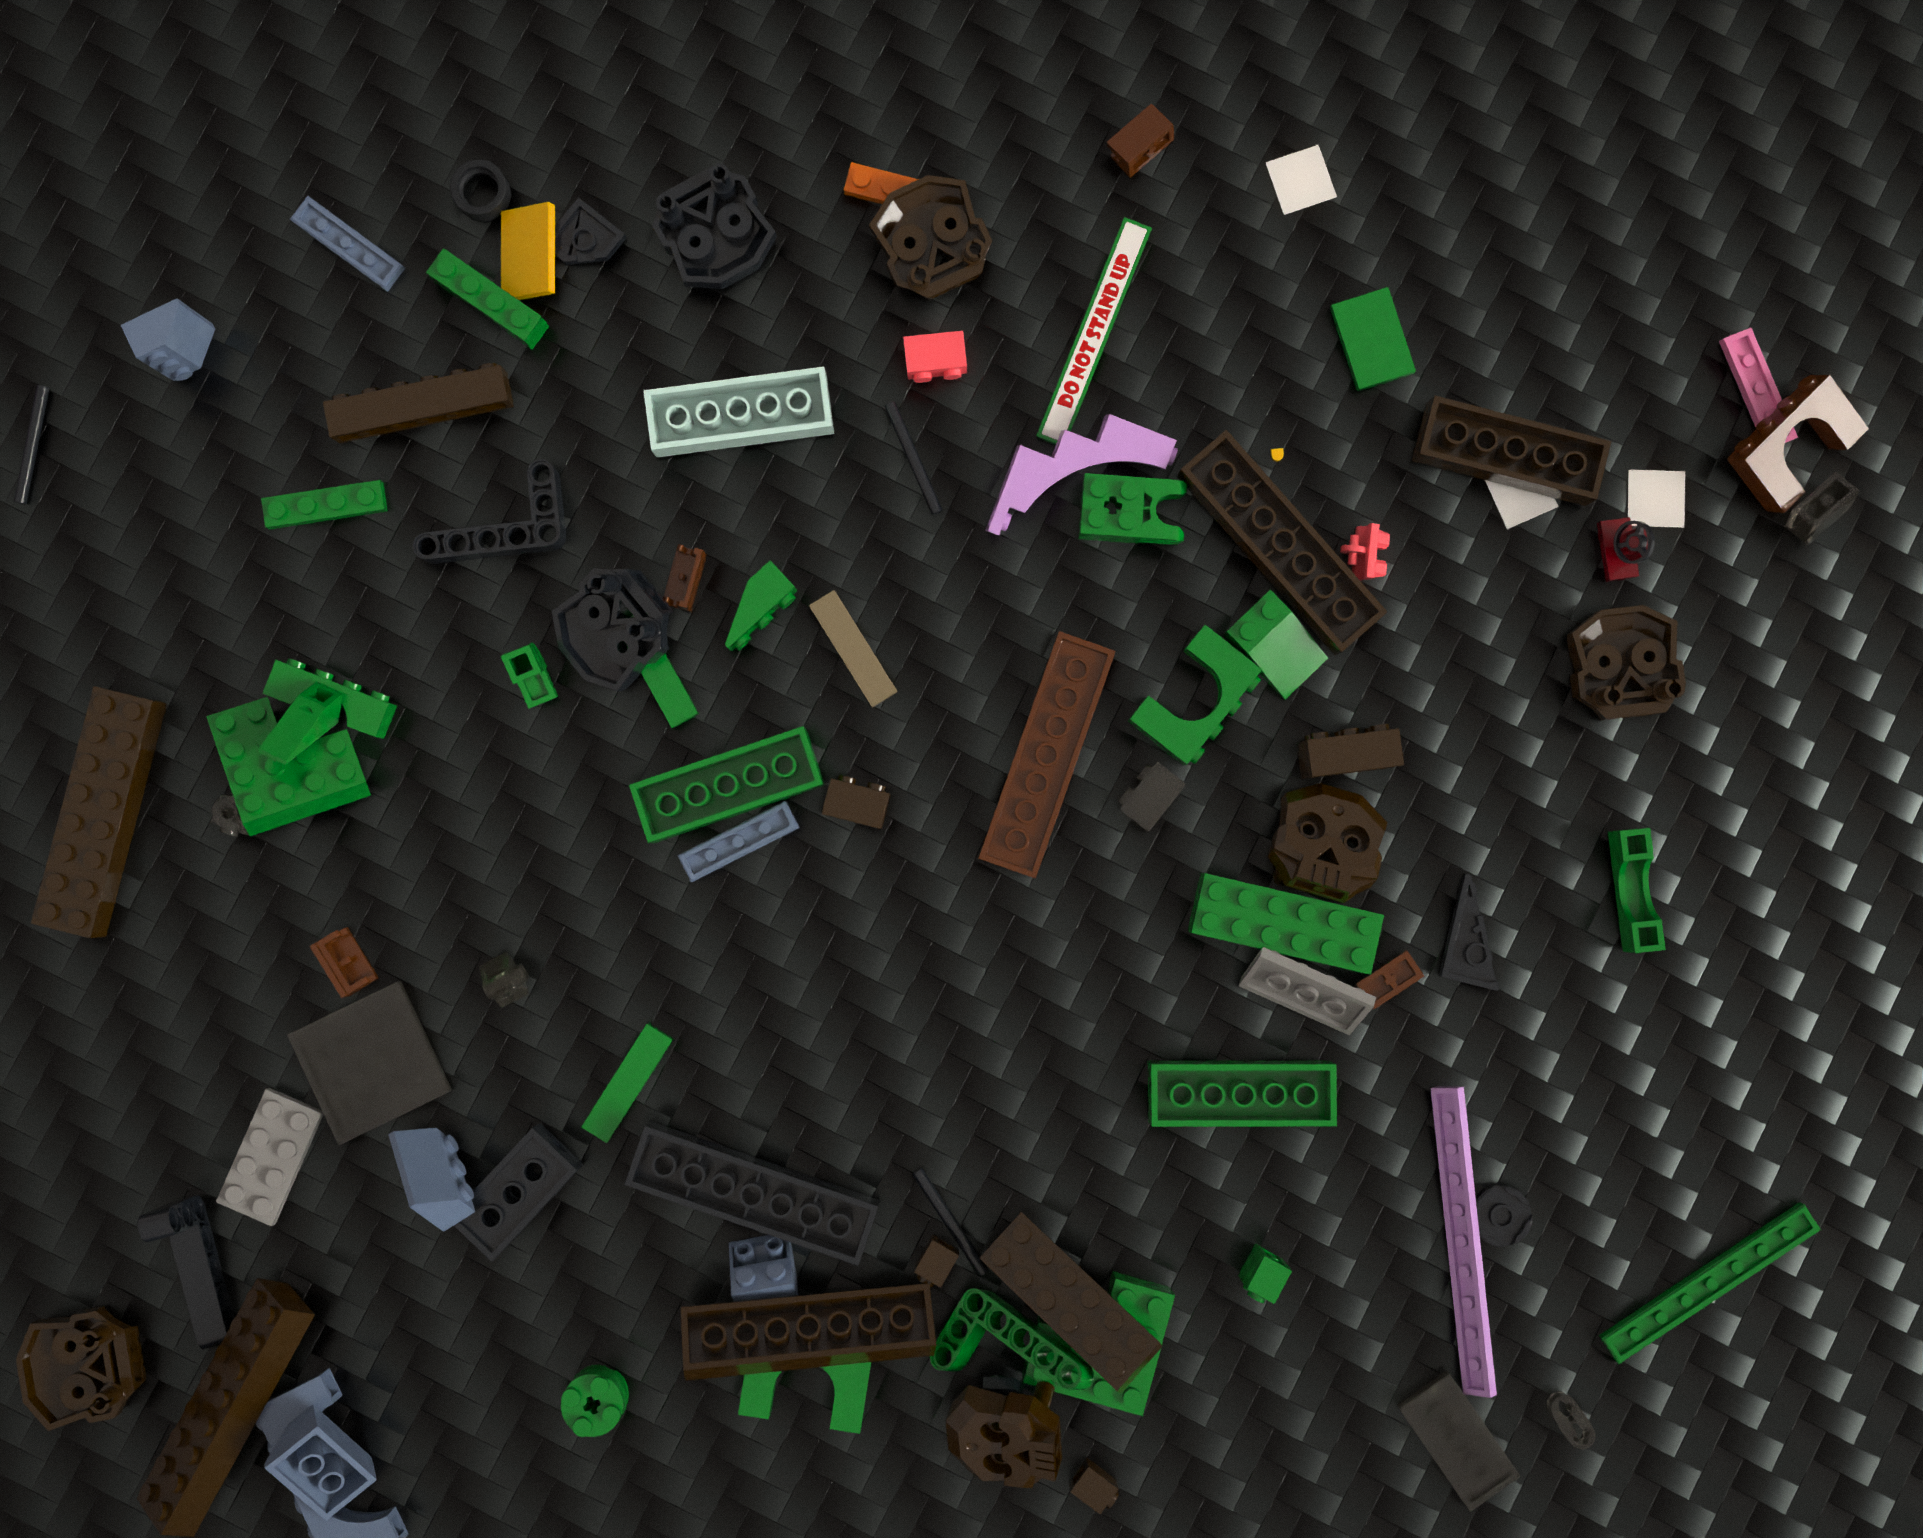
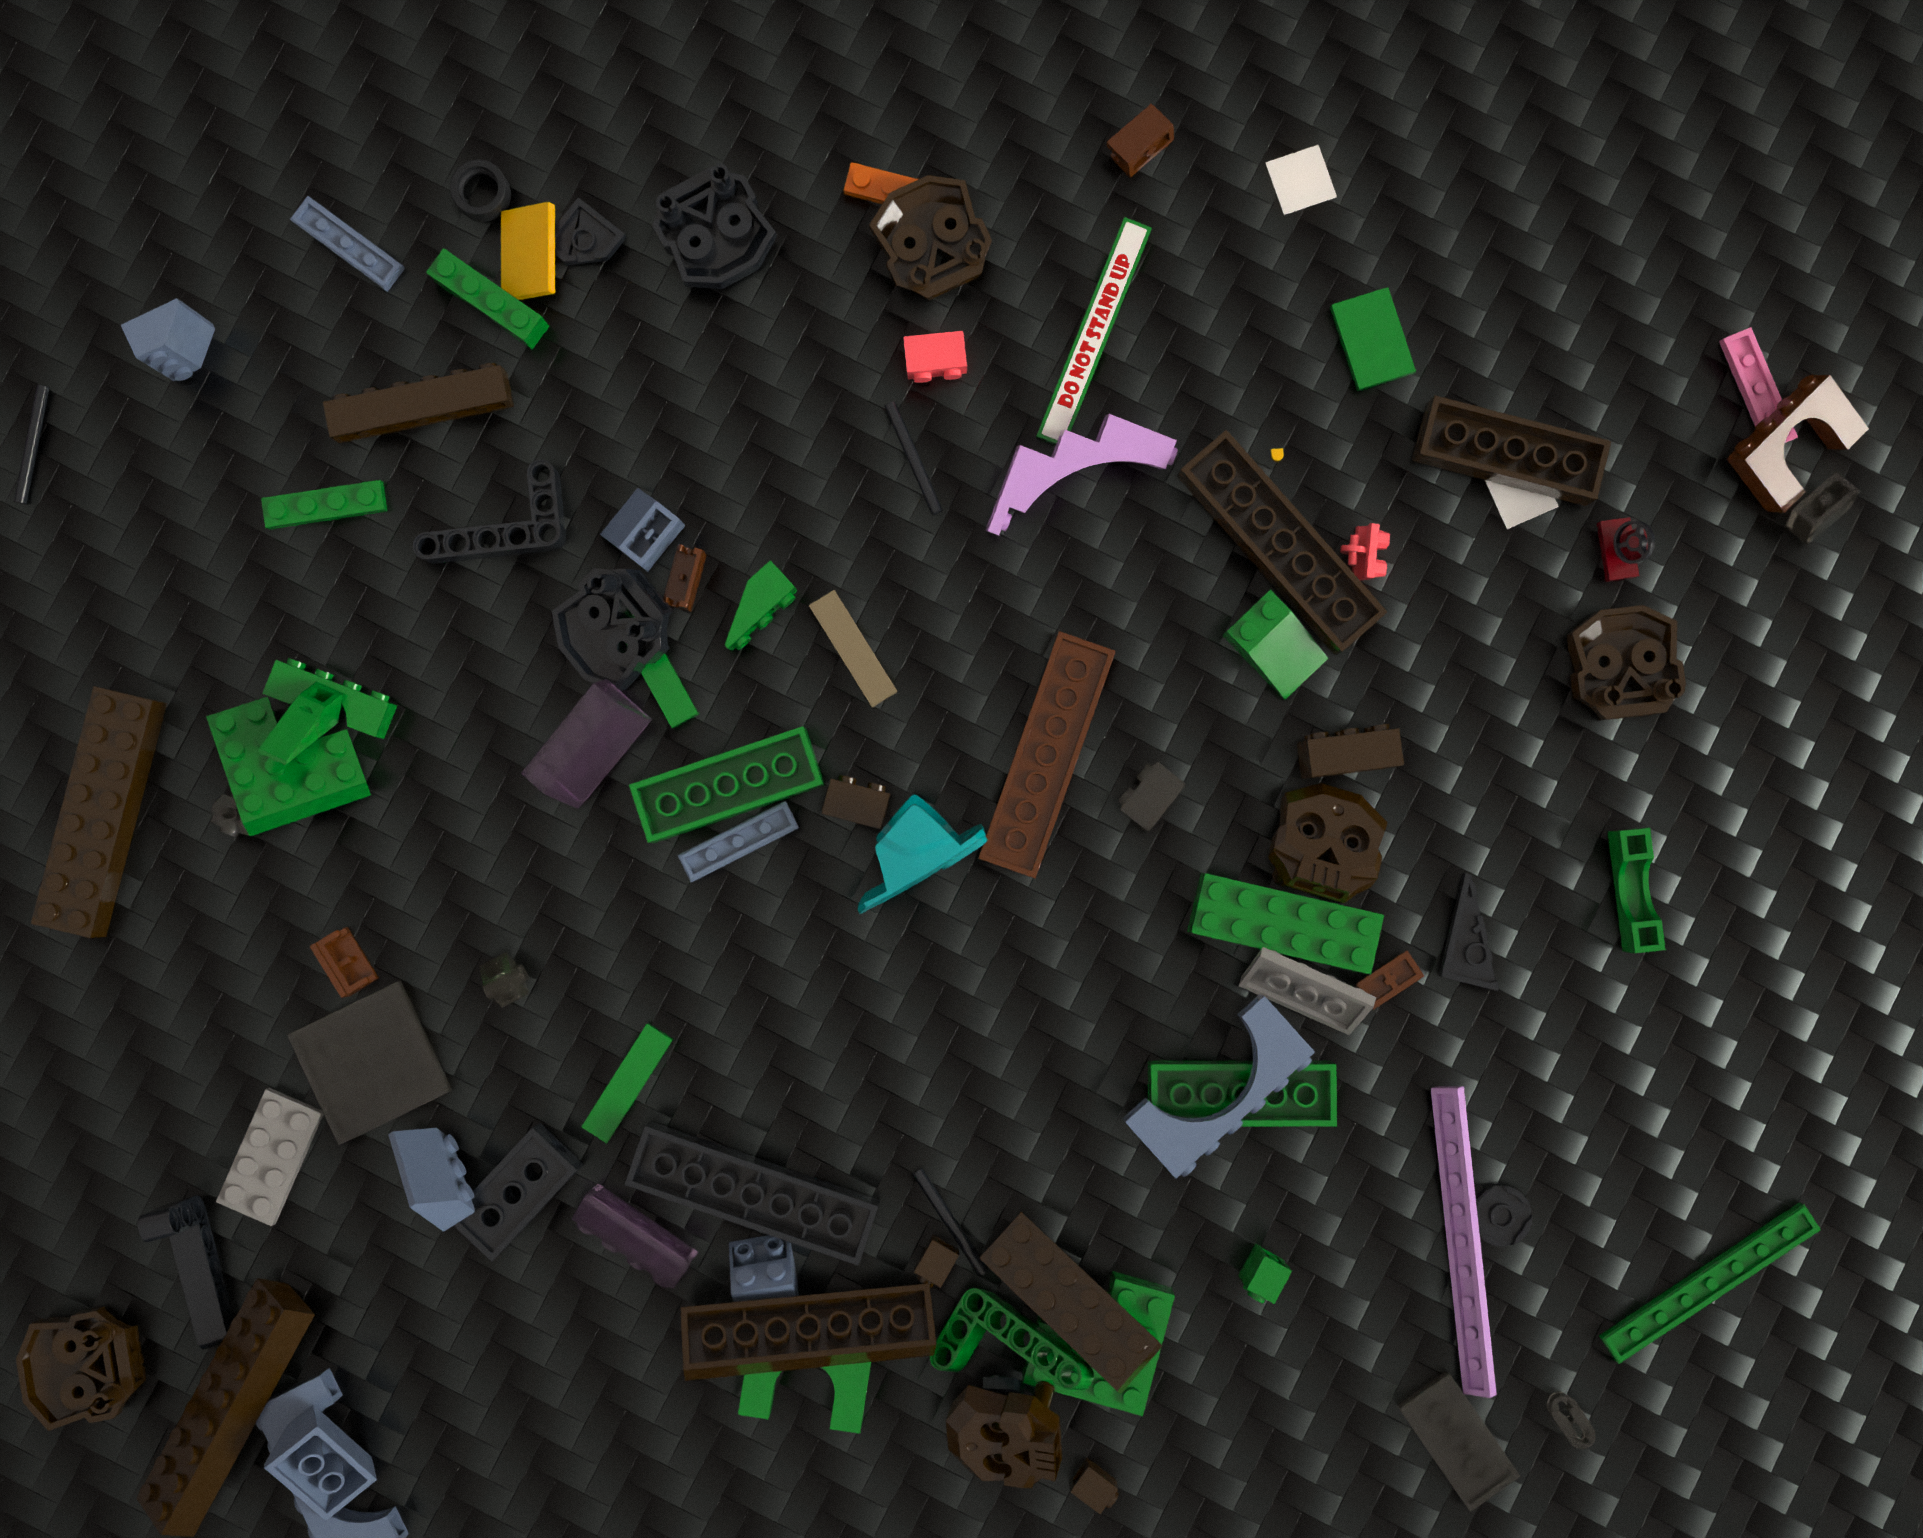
green brick [501,643,558,709] -> none
green brick [561,1365,629,1437] -> none
light aqua brick [644,367,834,457] -> none
green brick [1078,473,1187,545] -> none
green arch [1128,625,1262,766] -> none
white sticker [1628,470,1685,528] -> none
none -> clear purple slope [521,679,652,809]
none -> clear purple slope [572,1183,698,1289]
none -> sand blue slope [600,488,685,572]
none -> teal piece [857,794,988,914]
none -> sand blue arch [1123,994,1315,1178]

